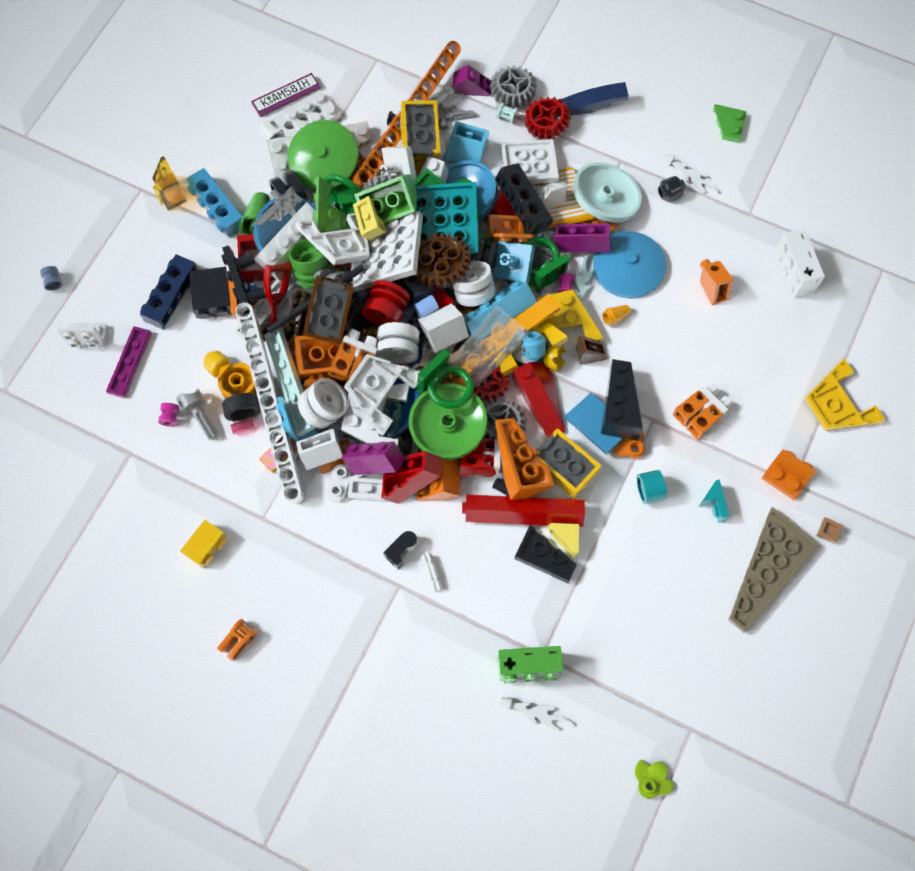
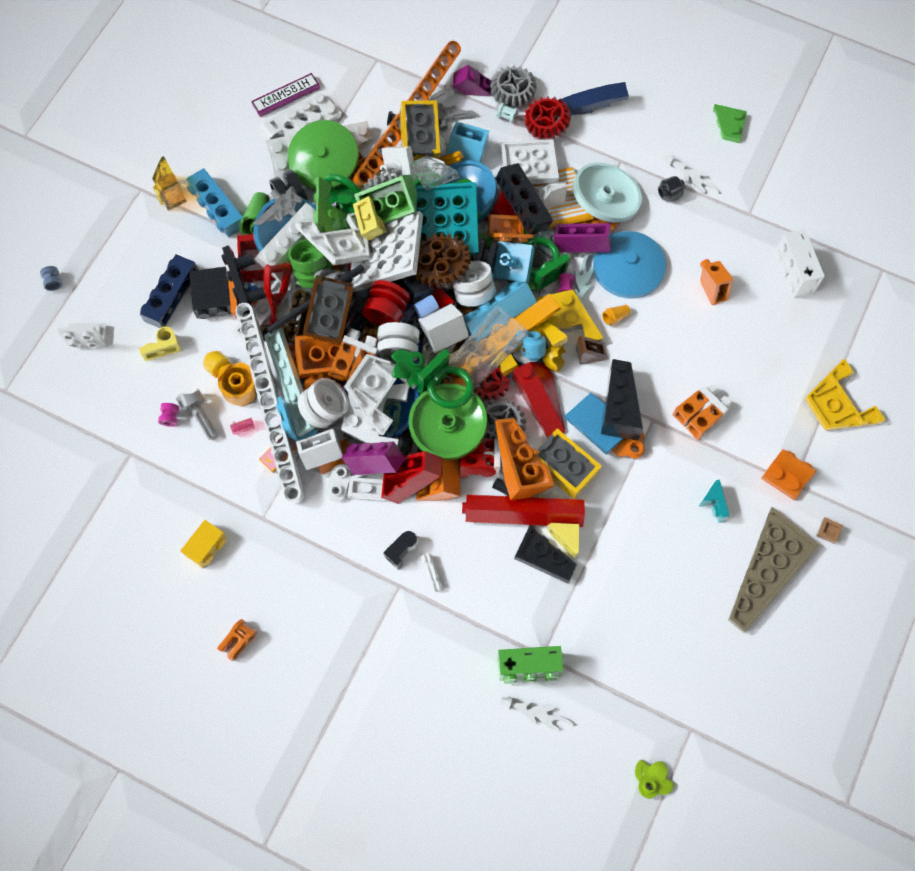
magenta tile [105,326,152,399] -> none
black tyre [222,393,261,422] -> none
teal piece [636,469,667,504] -> none
none -> light yellow plate [139,327,181,362]
none -> green plate [391,350,425,387]
none -> clear wing [411,156,459,191]
none -> light orange axle [438,151,464,166]

